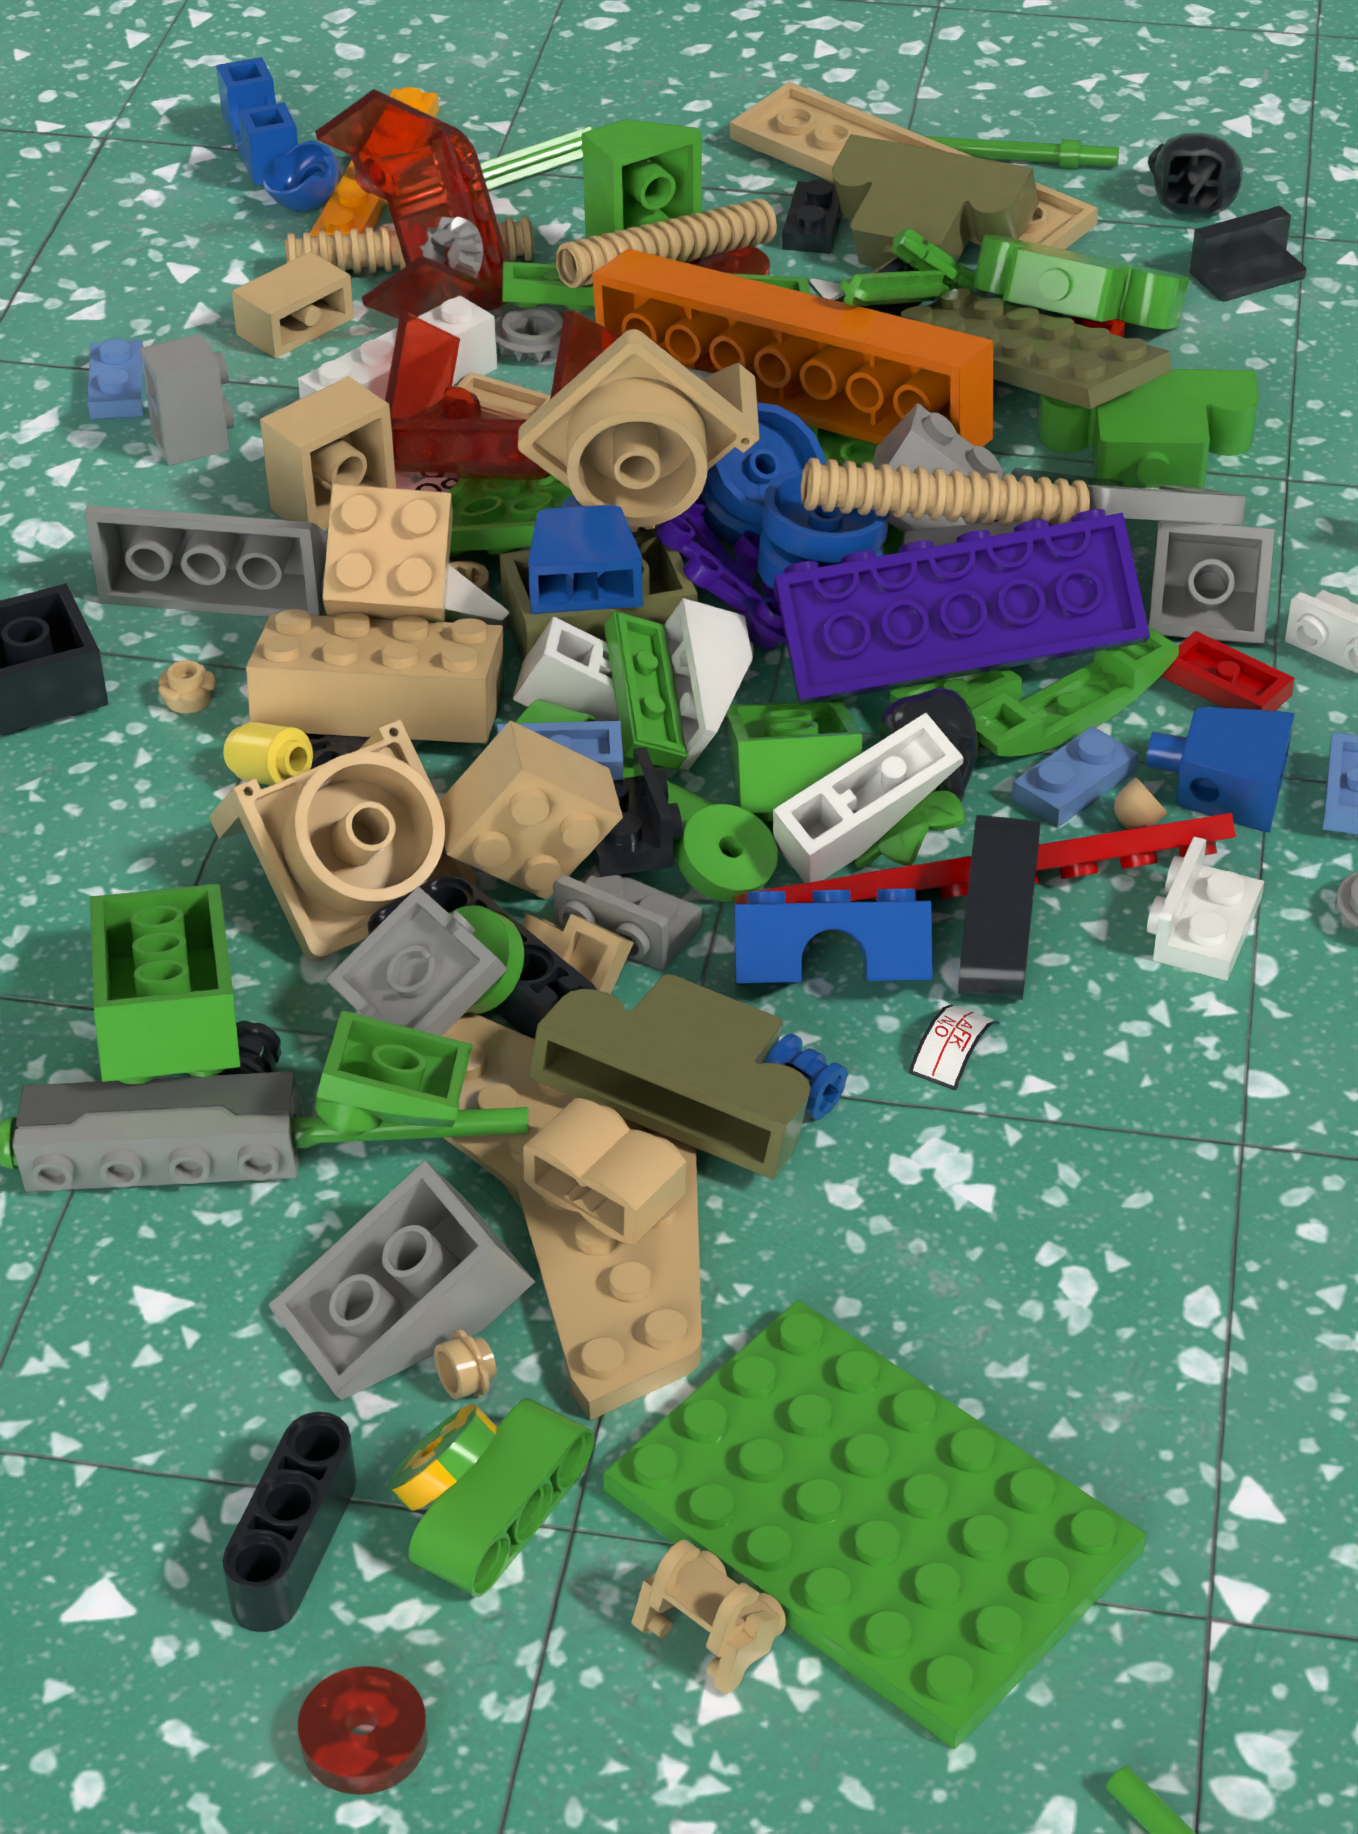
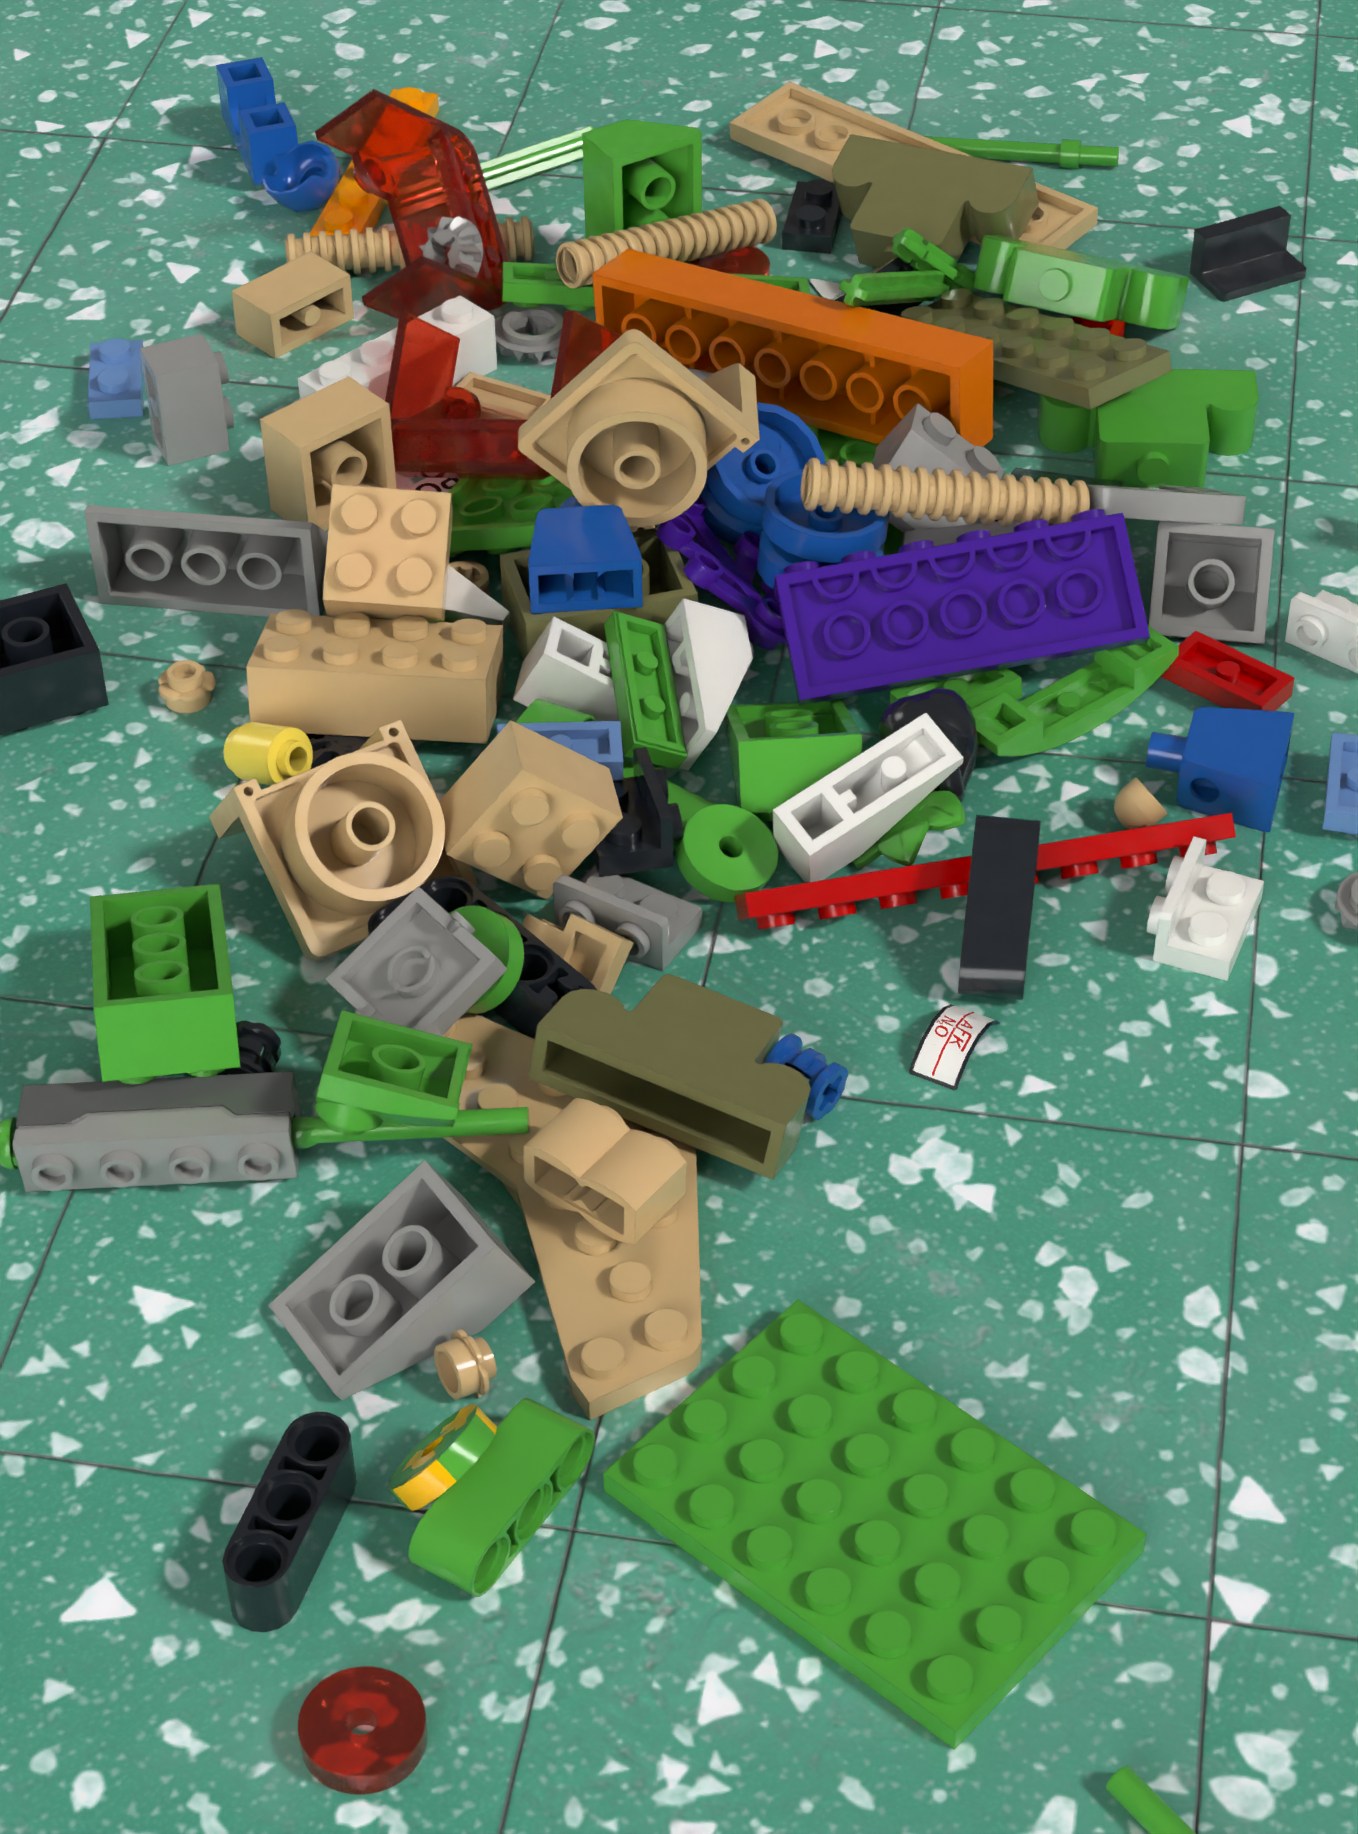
tan piece [631,1540,786,1695] -> none
blue arch [733,889,933,983] -> none
medium blue plate [1012,726,1139,828] -> none
black piece [1147,133,1243,216] -> none

